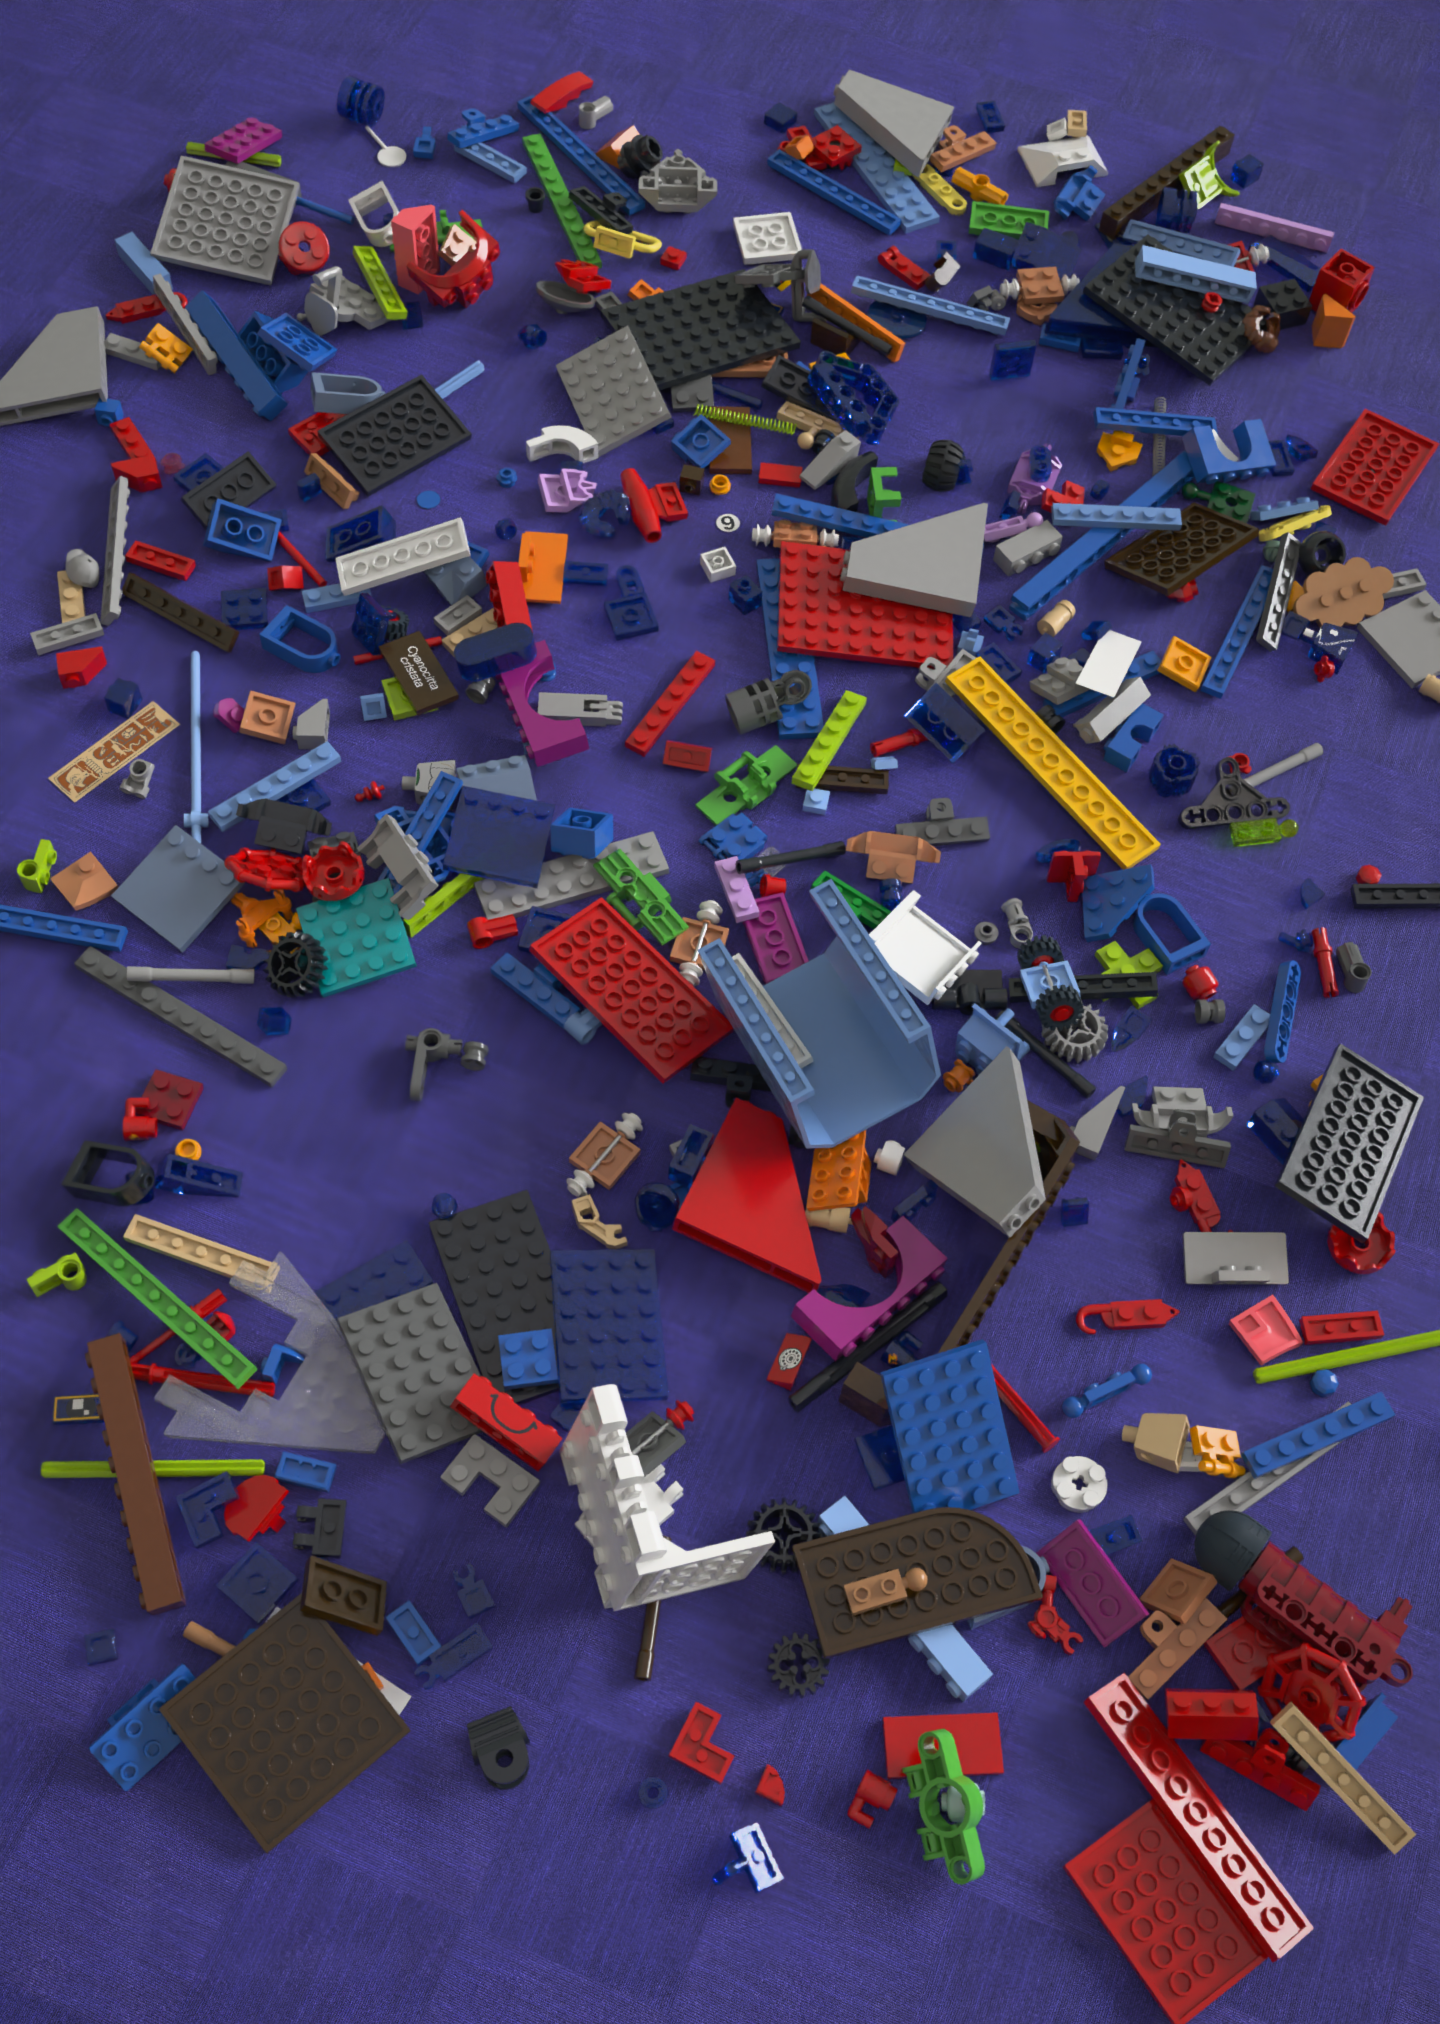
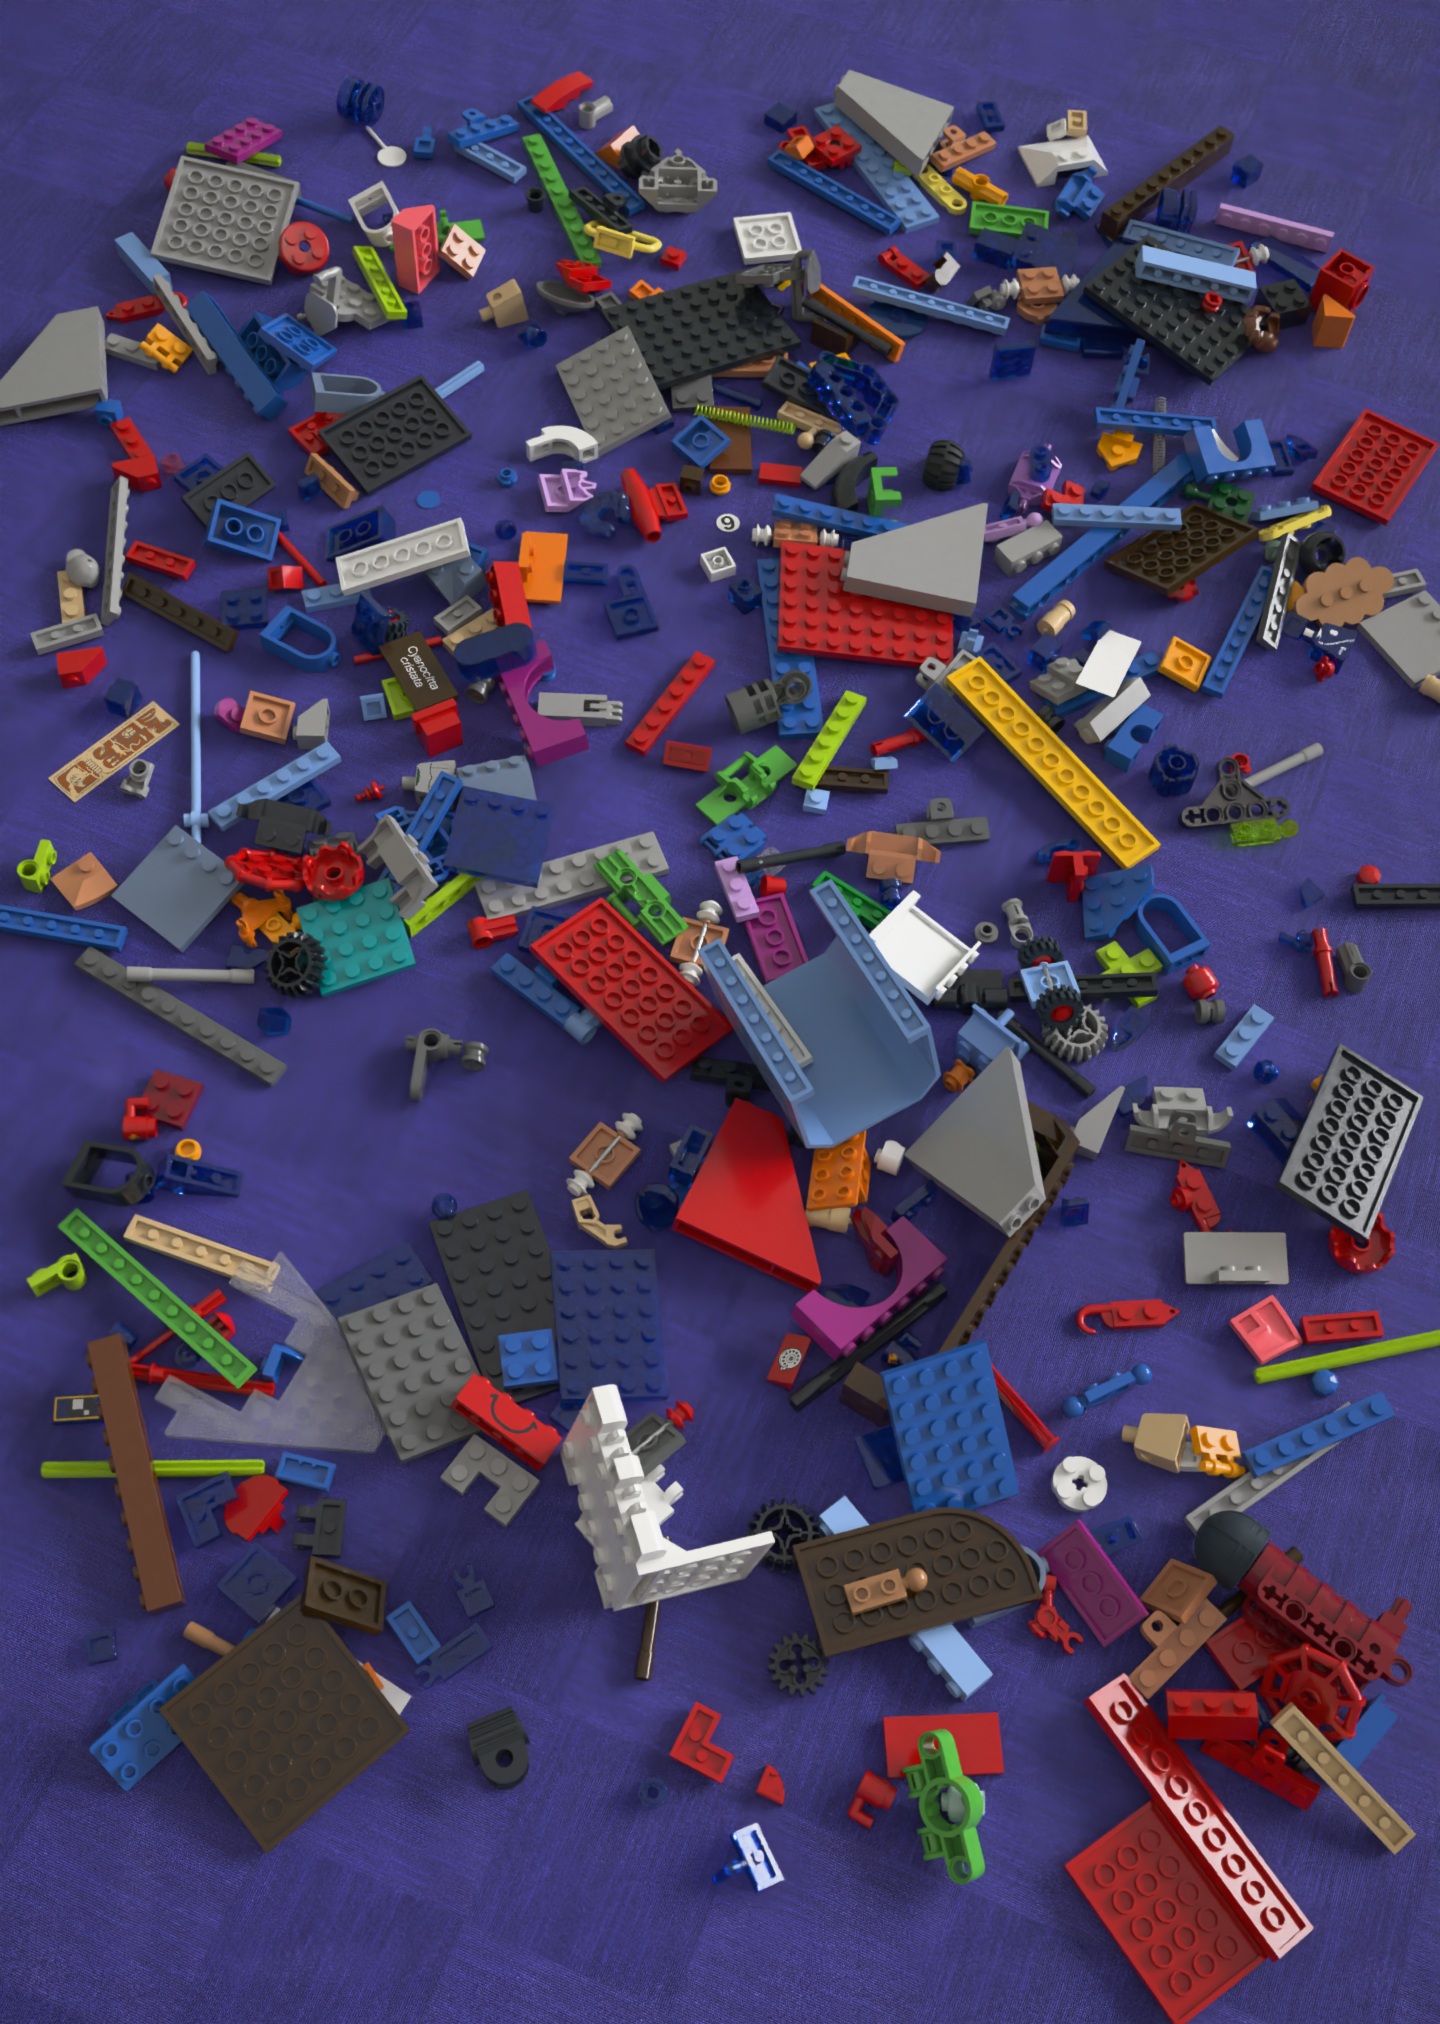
red piece [406,210,500,308] -> none
blue brick [550,807,613,859] -> none
lime piece [1179,141,1240,211] -> none
blue beam [1264,960,1301,1064] -> none
none -> red plate [411,698,463,757]
none -> tan torso [478,279,529,328]

